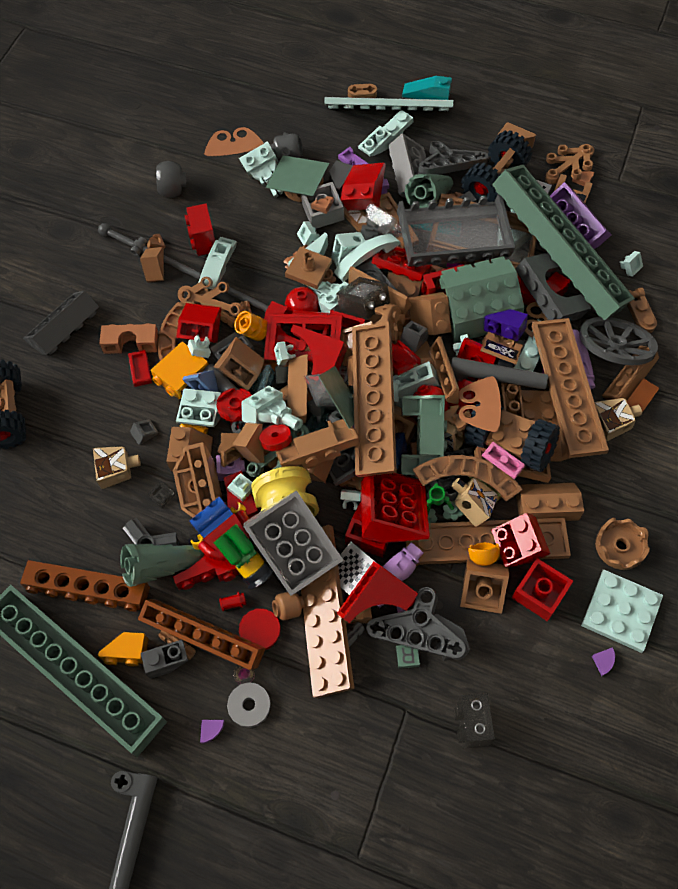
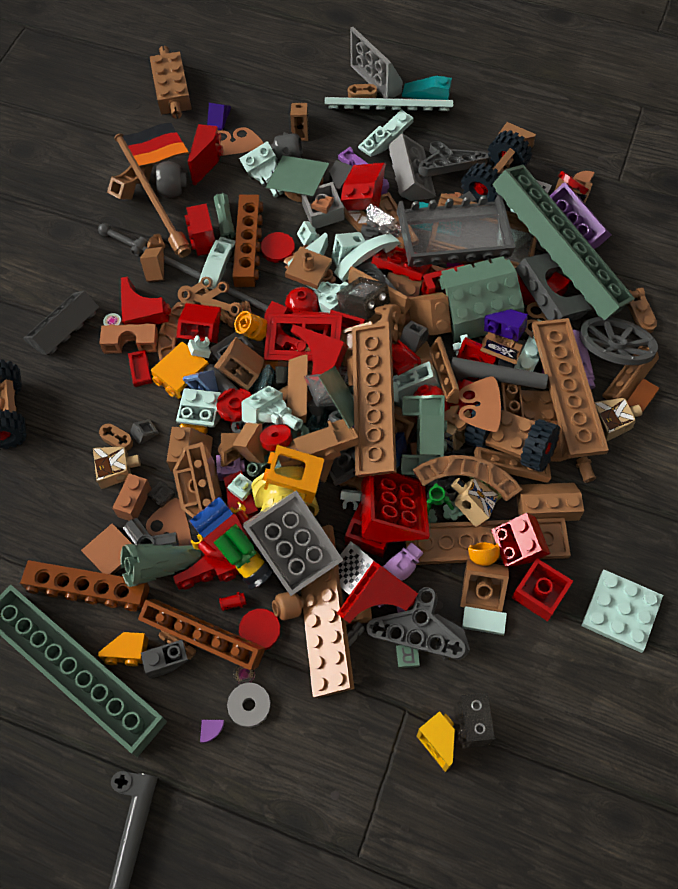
light aqua tile [274,341,296,366] -> none
sand green cone [405,174,453,208] -> none
bright pink slope [482,442,525,479] -> none
medium nougat plant [545,144,594,184] -> none
medium lavender tile [592,647,615,676] -> none
medium nougat plate [595,518,650,570] -> none
light aqua tile [620,251,643,277] -> none
none -> nougat tile [81,524,132,575]
none -> medium nougat beam [99,424,133,451]
none -> tile [103,313,122,325]
none -> medium nougat arch [107,165,153,199]
none -> nougat brick [113,474,151,521]
none -> flag [115,123,191,258]
none -> red arch [121,276,171,325]
none -> nougat piece [146,498,192,546]
none -> medium nougat brick [150,46,192,119]
none -> red slope [188,124,223,185]
none -> dark purple slope [207,103,231,130]
none -> sand green axle [214,193,236,240]
none -> dark orange brick [233,195,263,287]
none -> red tile [261,232,295,263]
none -> light orange window [262,445,324,503]
none -> medium nougat torso [290,103,309,141]
none -> light grey slope [350,27,403,99]
none -> yellow slope [416,711,455,772]
none -> light aqua tile [462,606,507,636]
none -> red tile [558,171,589,195]
none -> medium nougat pin [576,457,596,483]

